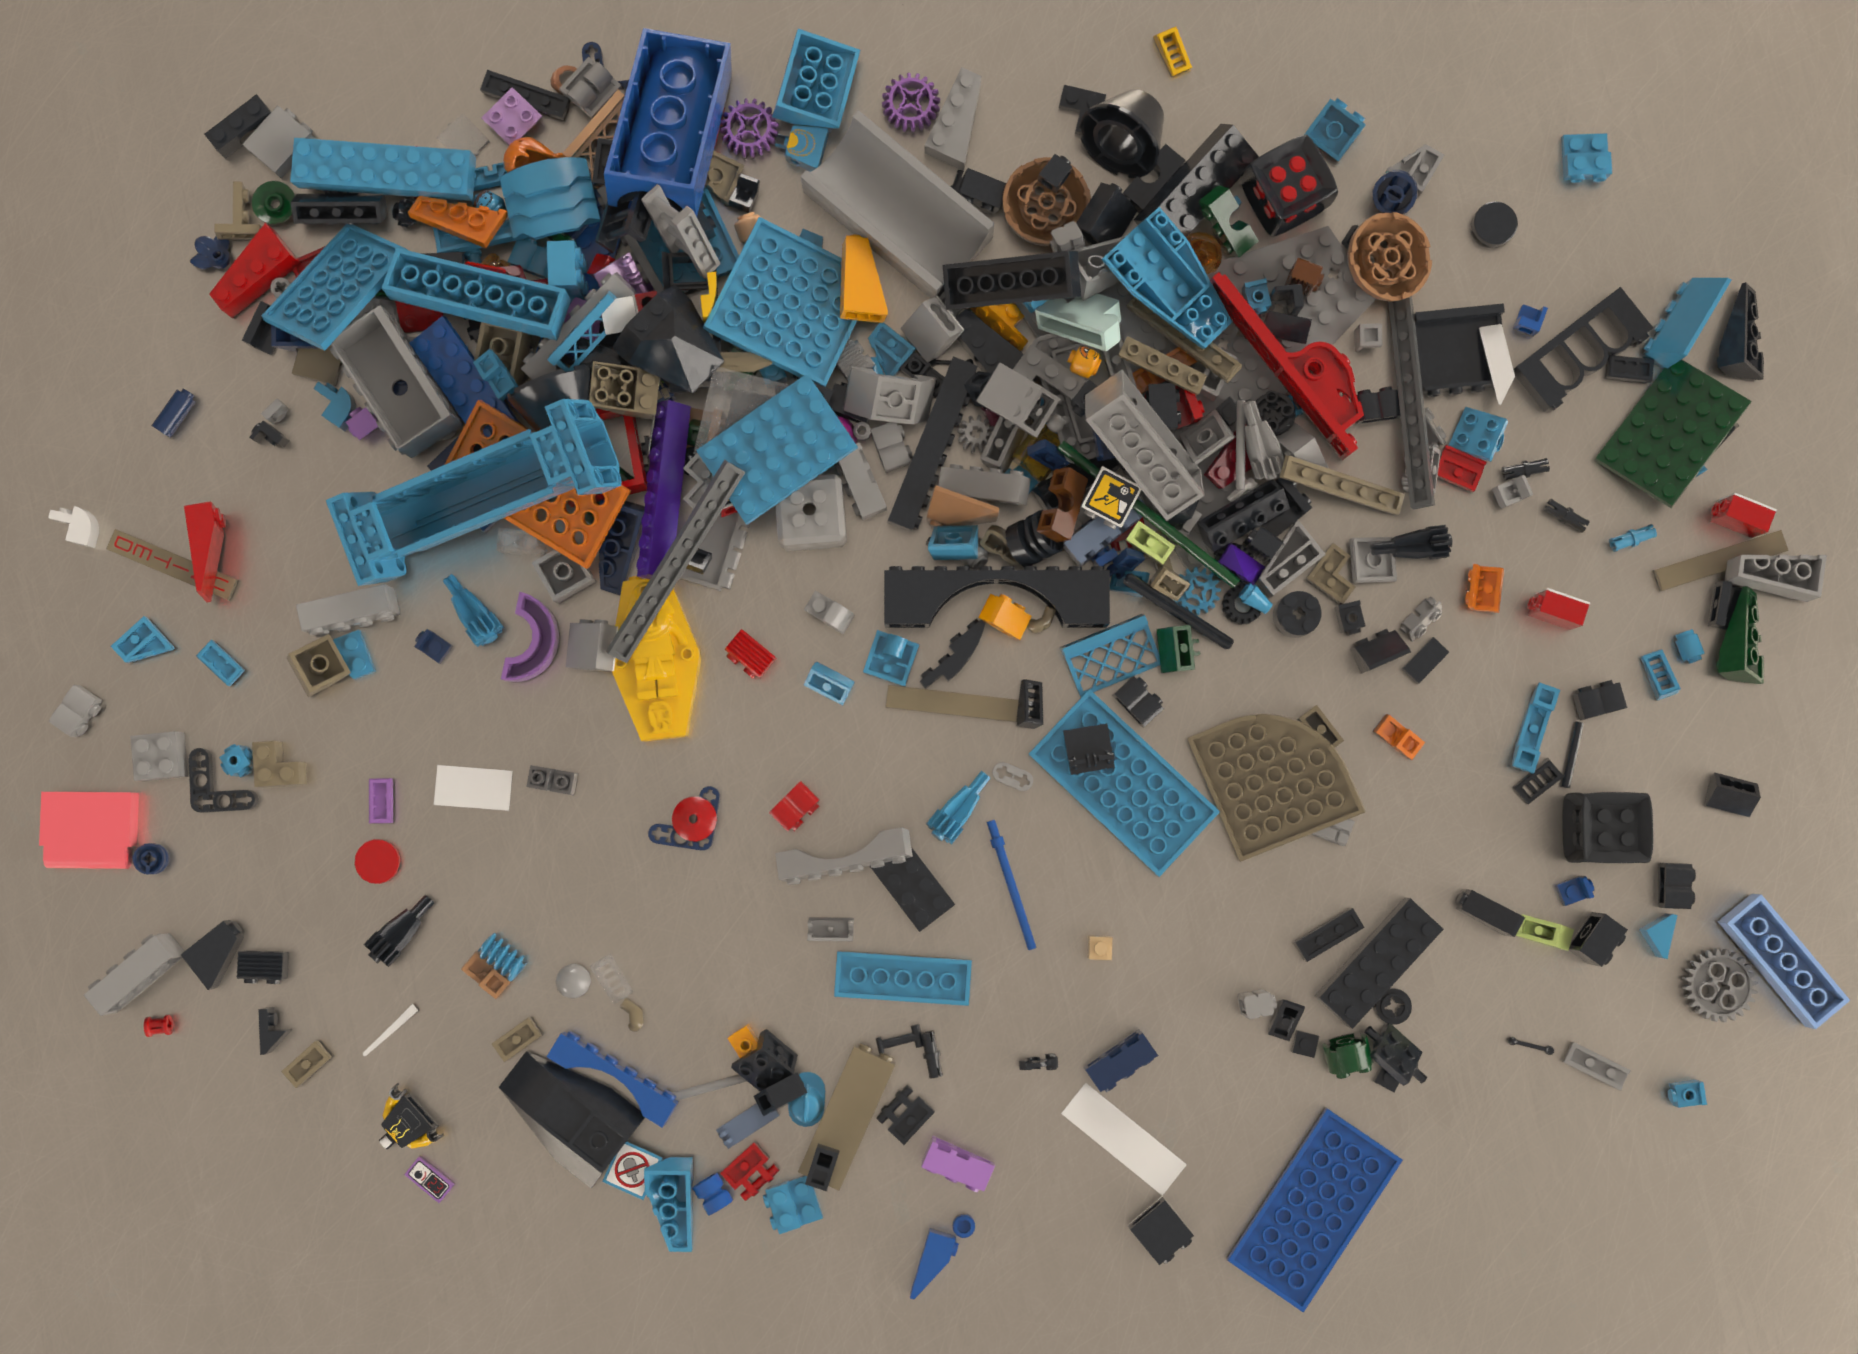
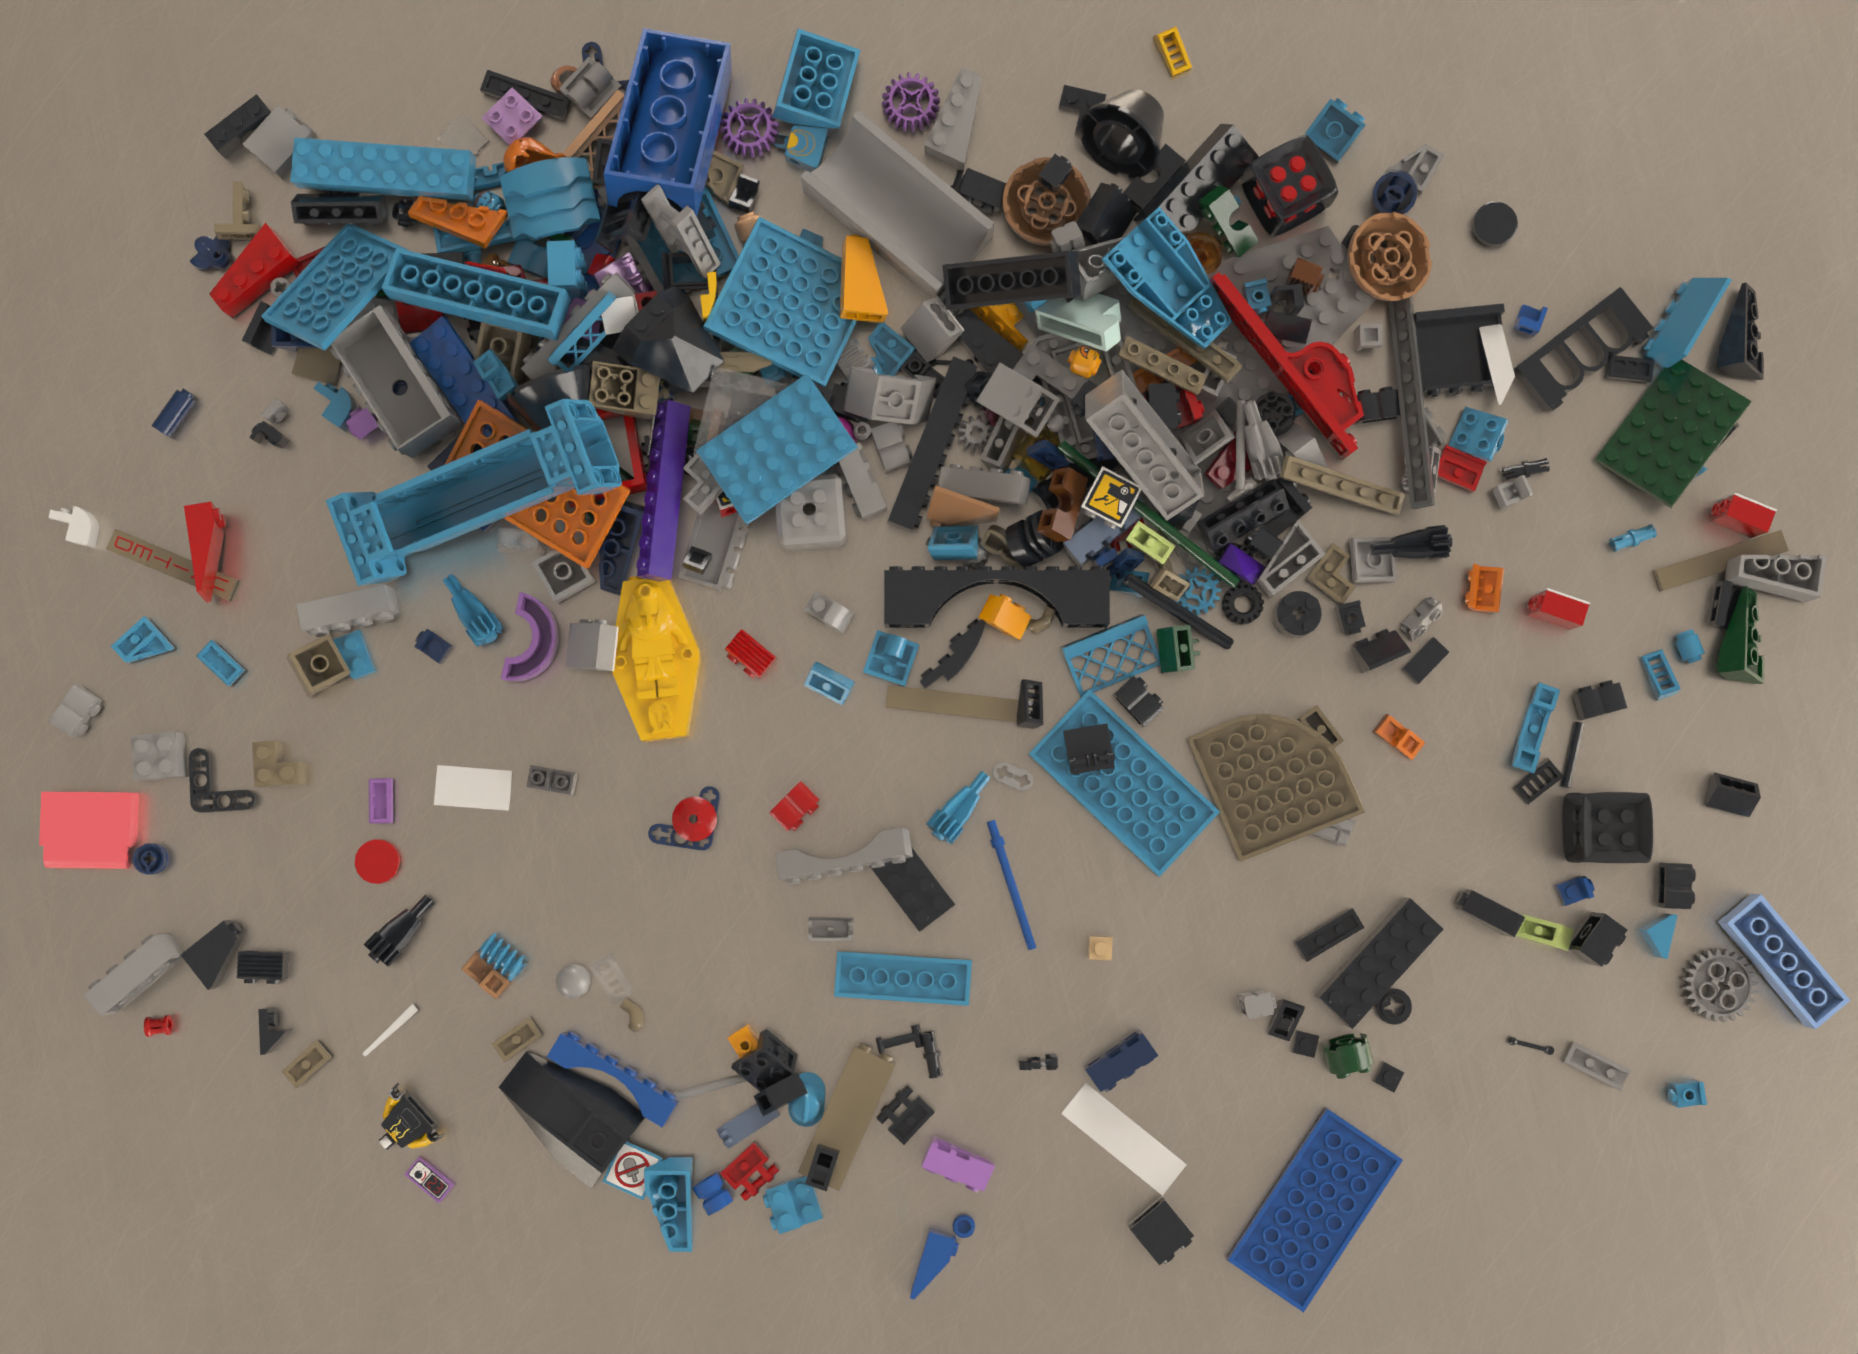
dark azure brick [219,744,253,778] -> none
dark green dish [252,181,295,224] -> none
dark grey plate [606,459,745,663] -> none
dark azure cone [1239,583,1273,614] -> none
black plate [1364,1023,1427,1086] -> none
black pin [1543,498,1590,533] -> none
dark azure plate [1561,133,1612,183] -> none

